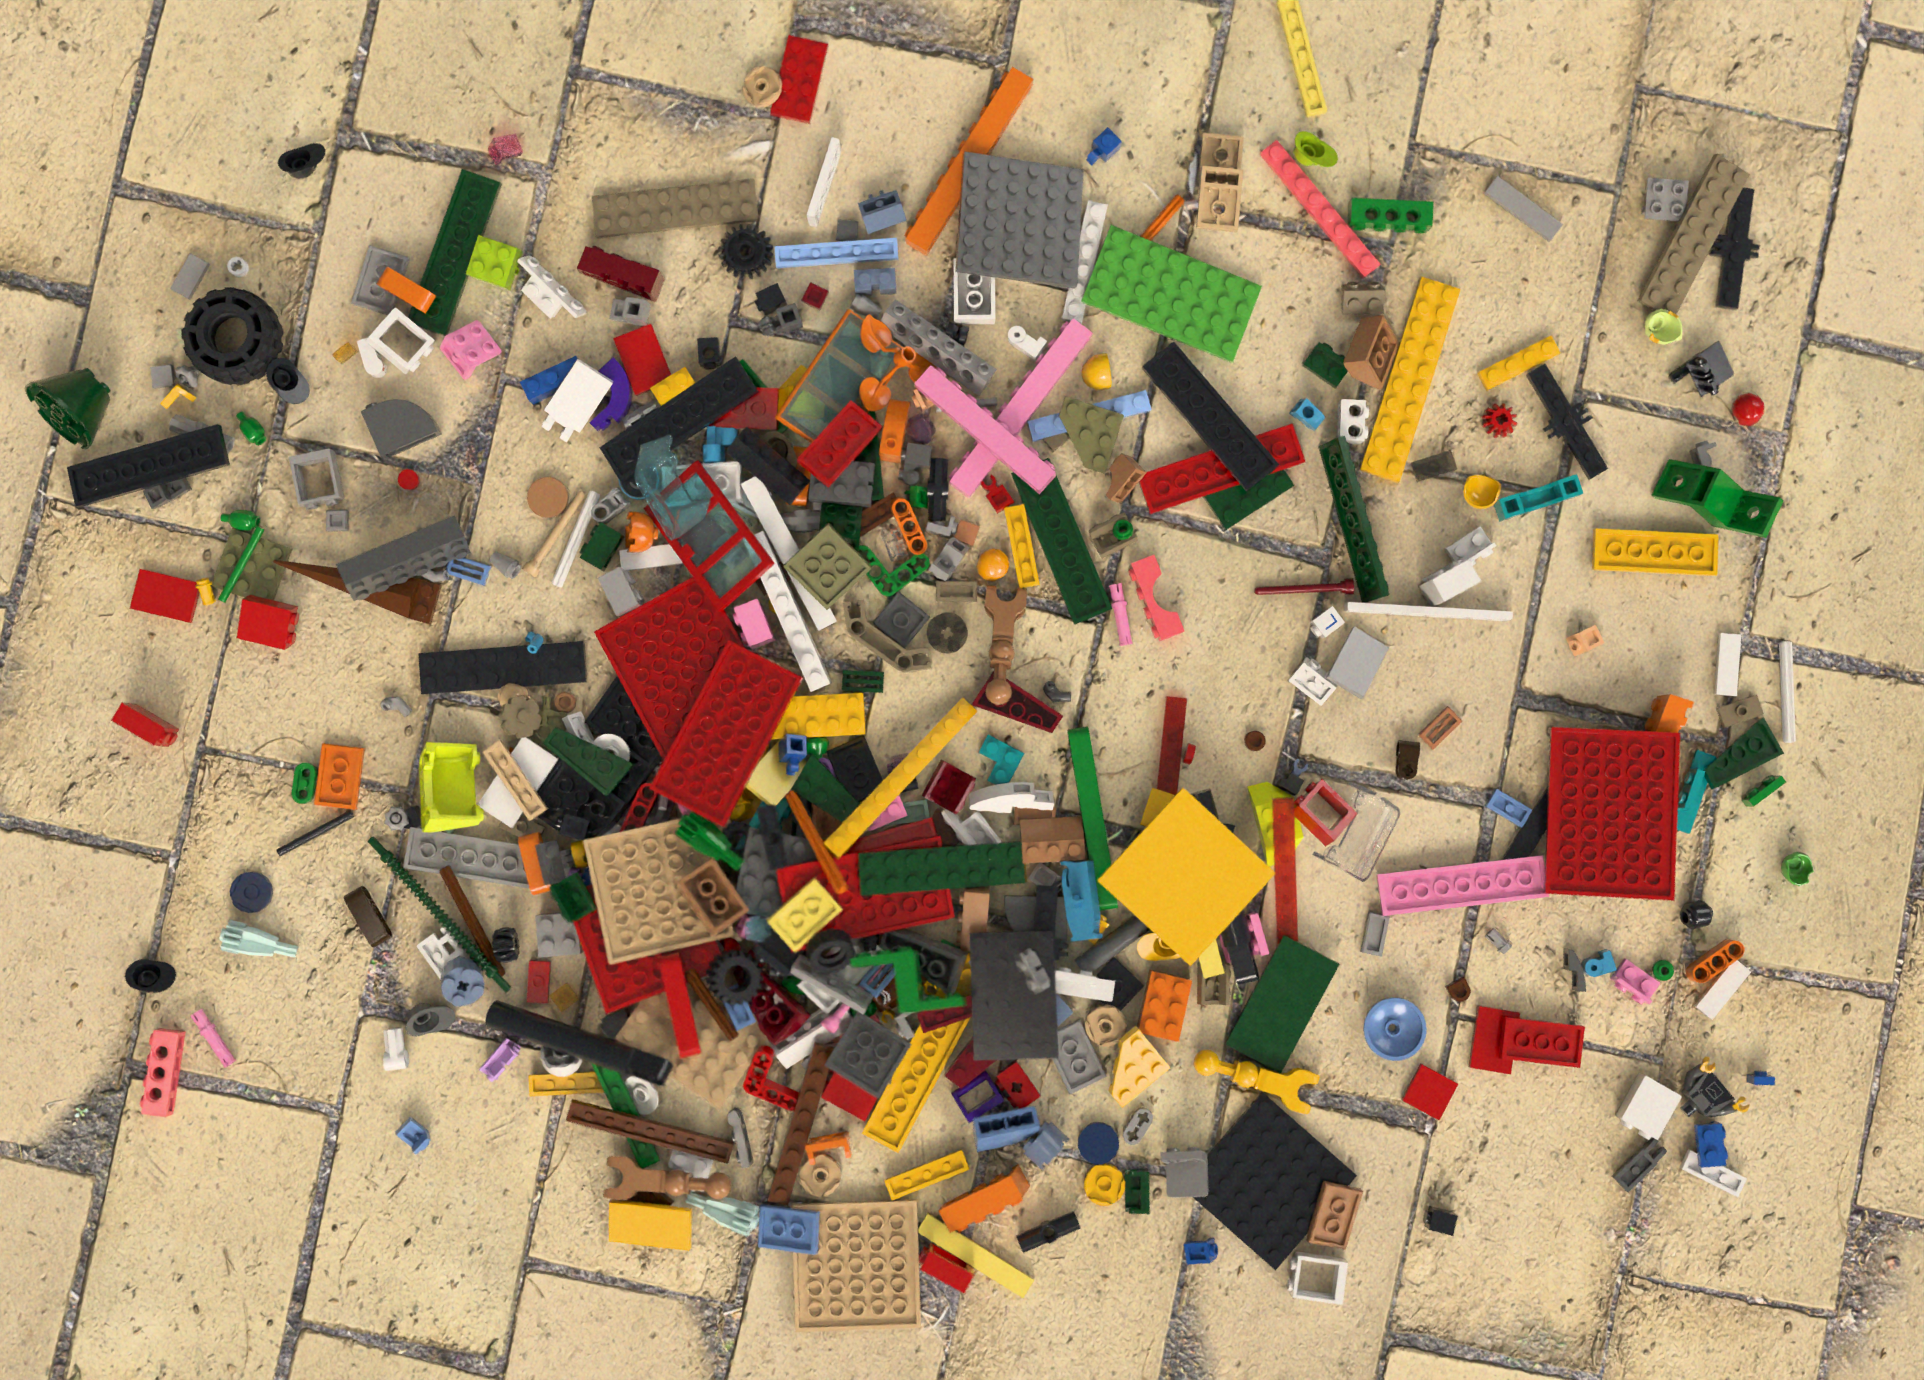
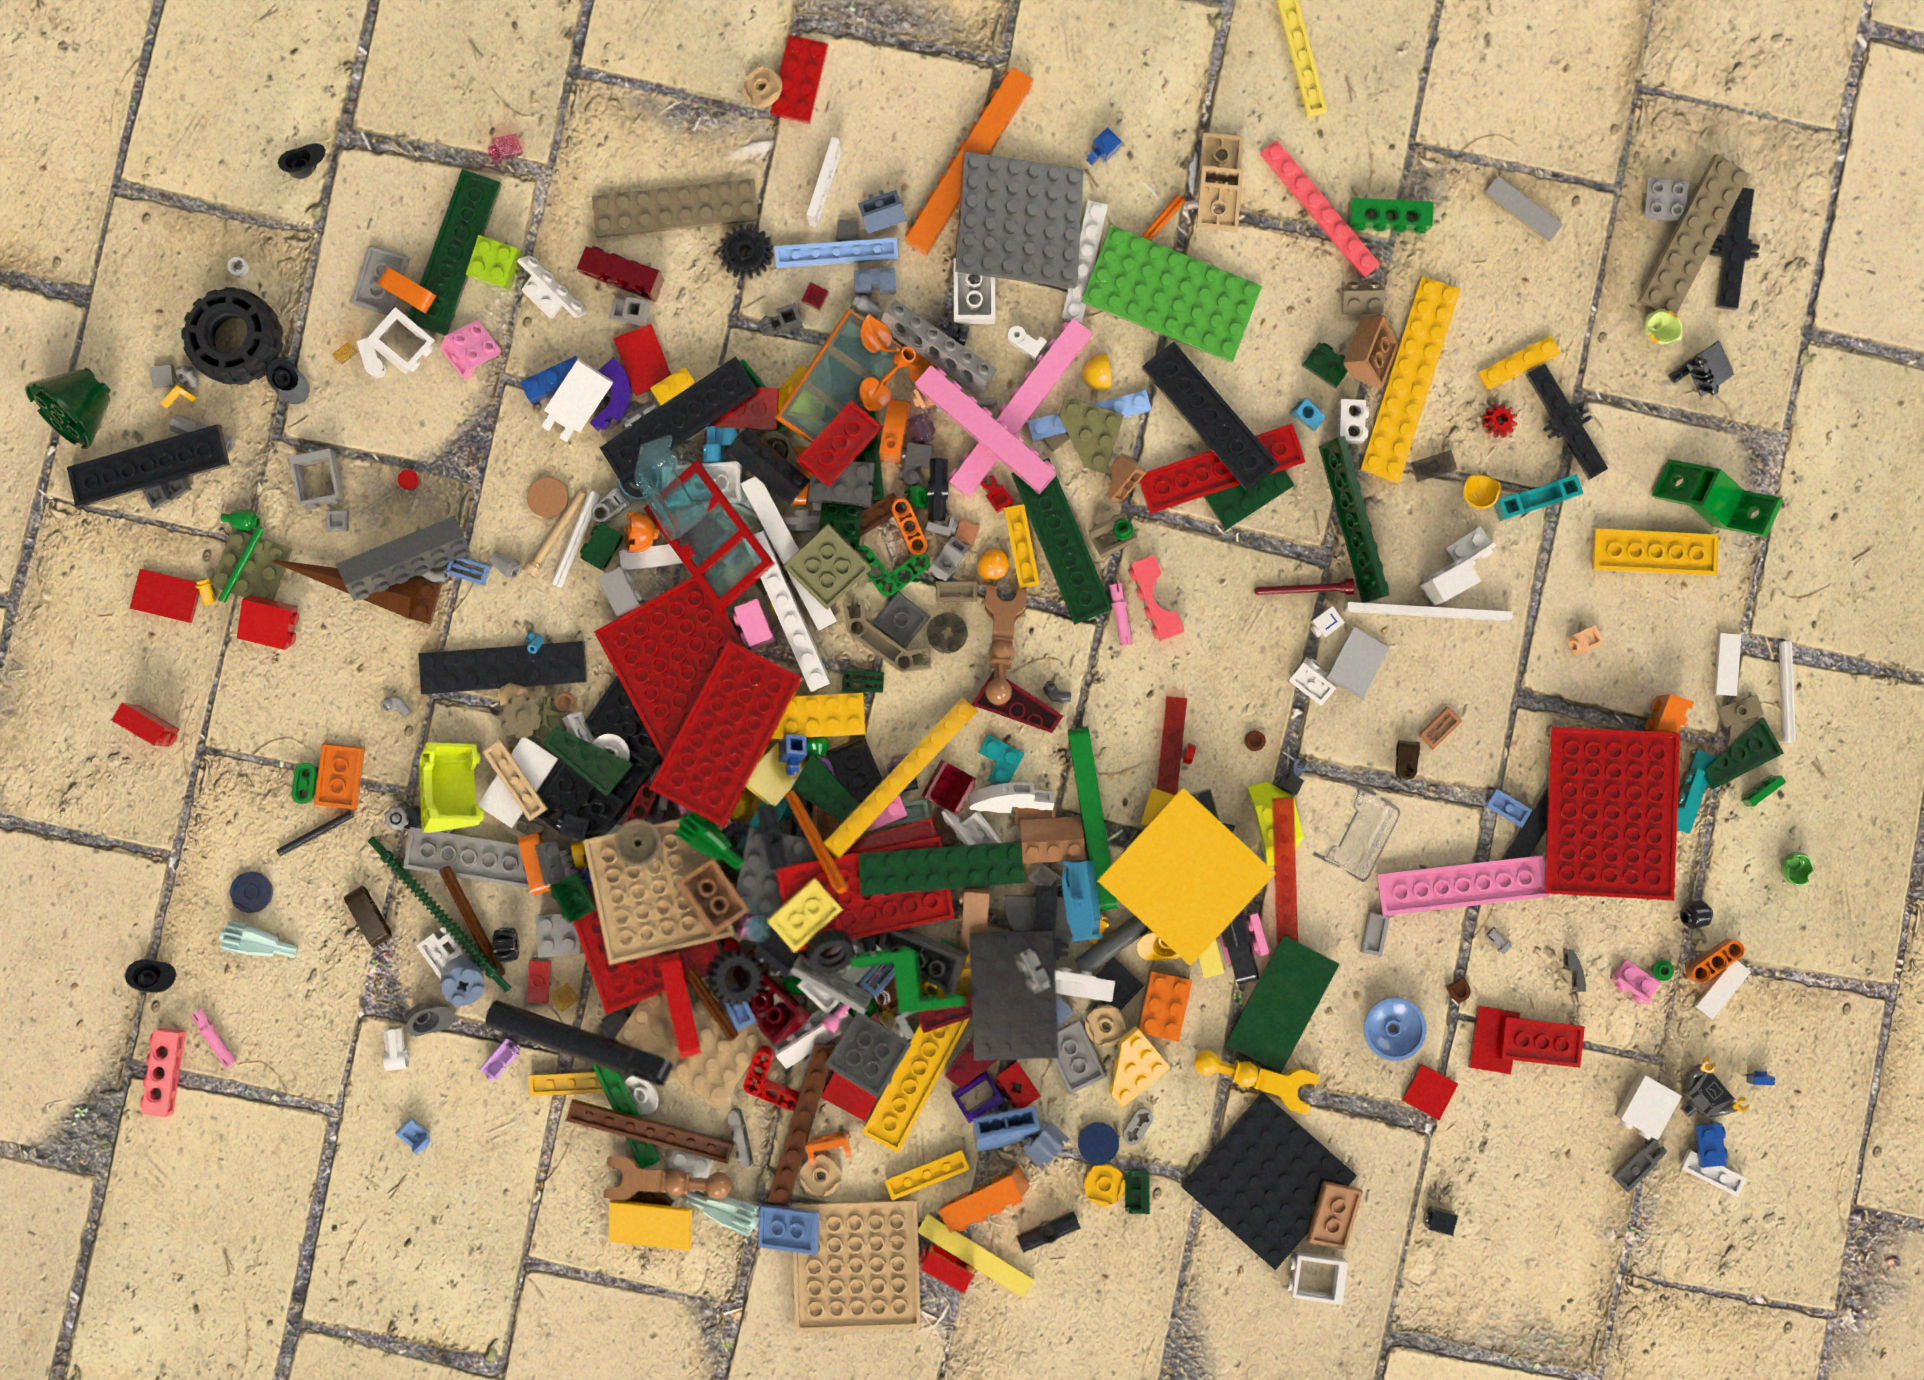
light grey tile [170,253,210,300] -> none
green plant [236,412,267,446] -> none
dark grey brick [361,399,442,459] -> none
white cylinder [540,1046,582,1077] -> none
black brick [697,337,721,370] -> none
black brick [754,283,787,316] -> none
light grey bracket [1161,1147,1208,1198] -> none
blue bracket [1184,1237,1218,1265] -> none
dark tan bracket [1197,963,1231,1005] -> none
window [1290,779,1358,847] -> none
lime piece [1293,131,1338,167] -> none
dark azure leg [1581,949,1617,977] -> none
light grey bracket [1689,440,1717,467] -> none
red hair [1732,393,1765,426] -> none
none -> dark tan wheel [614,820,663,868]

